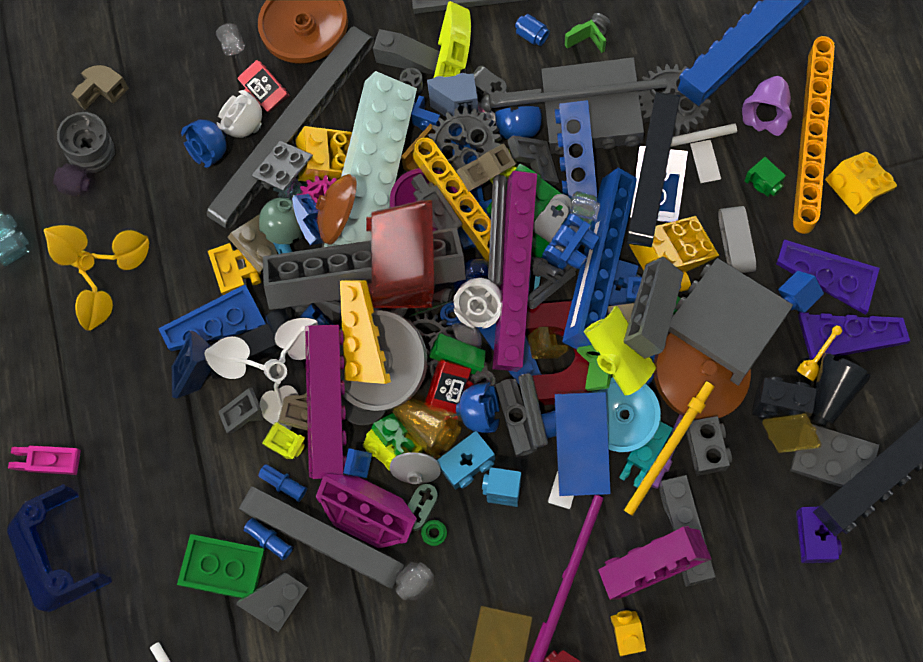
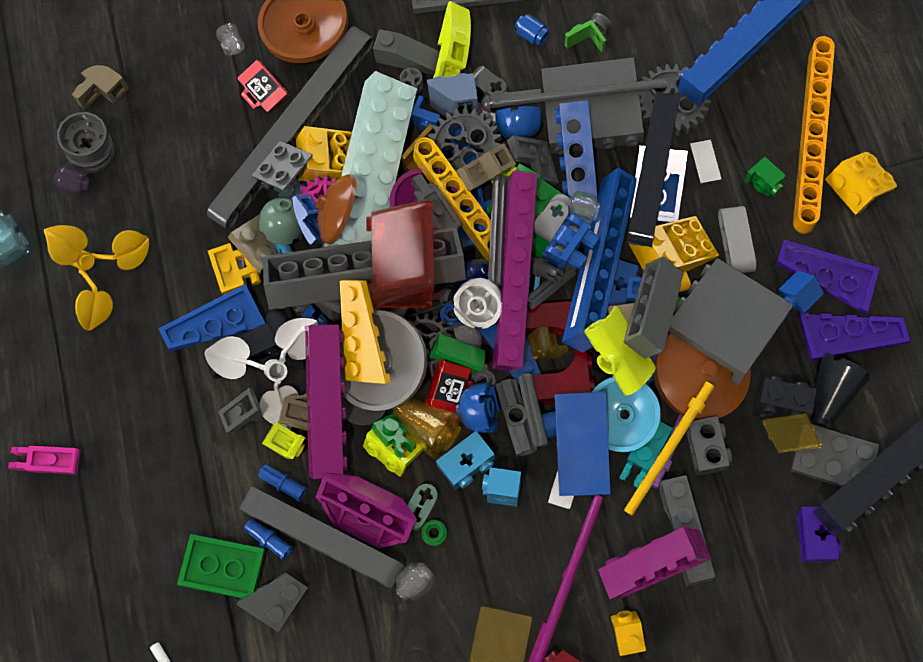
clear blue windscreen [7,484,112,612] -> none
dark blue slope [172,331,211,399] -> none
blue cylinder [181,120,226,168] -> none
white cylinder [217,90,262,138] -> none
blue tile [343,449,372,478] -> none
light grey dish [390,452,441,484] -> none
bright green bracket [577,345,611,391] -> none
white bar [671,124,737,147] -> none
medium lavender piece [742,76,792,136] -> none
yellow hinge [797,325,842,381] -> none

